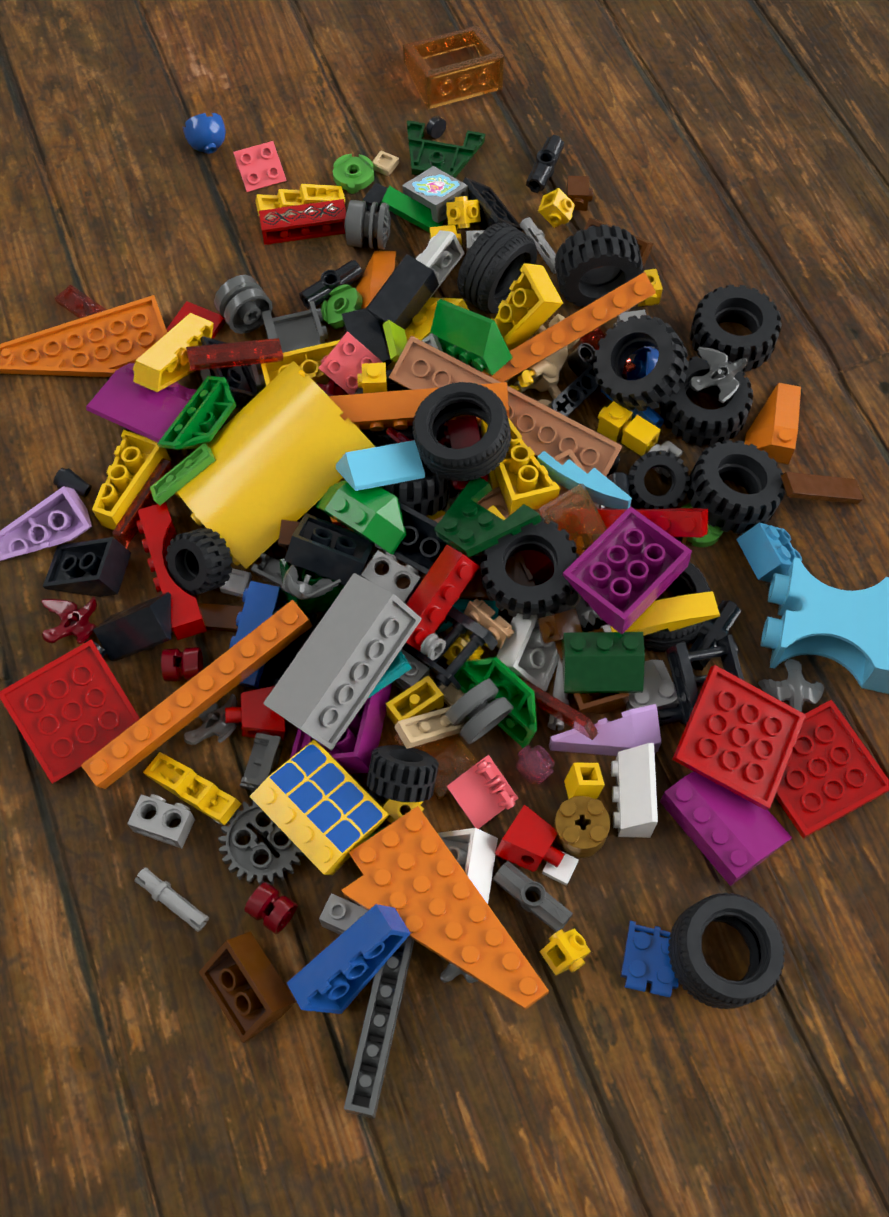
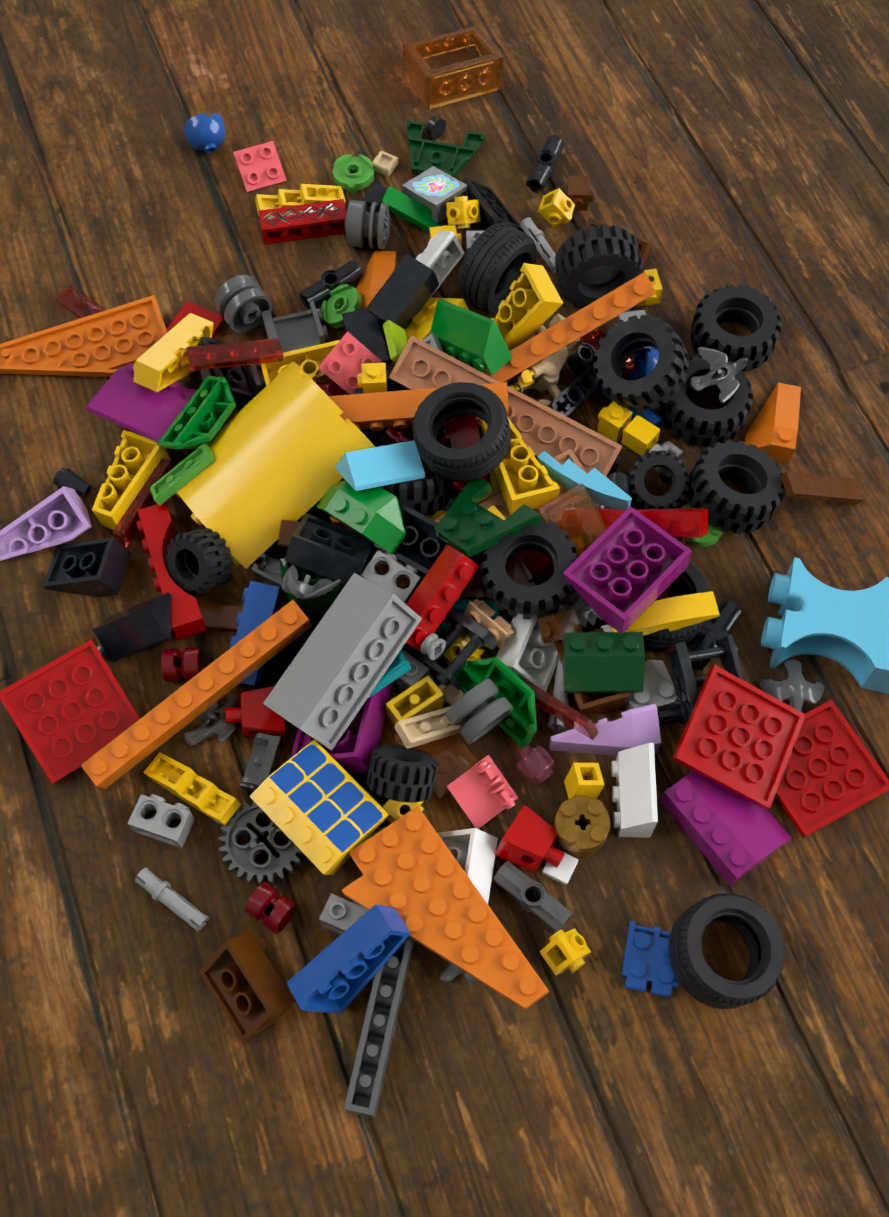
dark red animal [41,597,97,644] -> none
white tile [220,568,252,597] -> none
dark azure slope [736,522,802,582] -> none

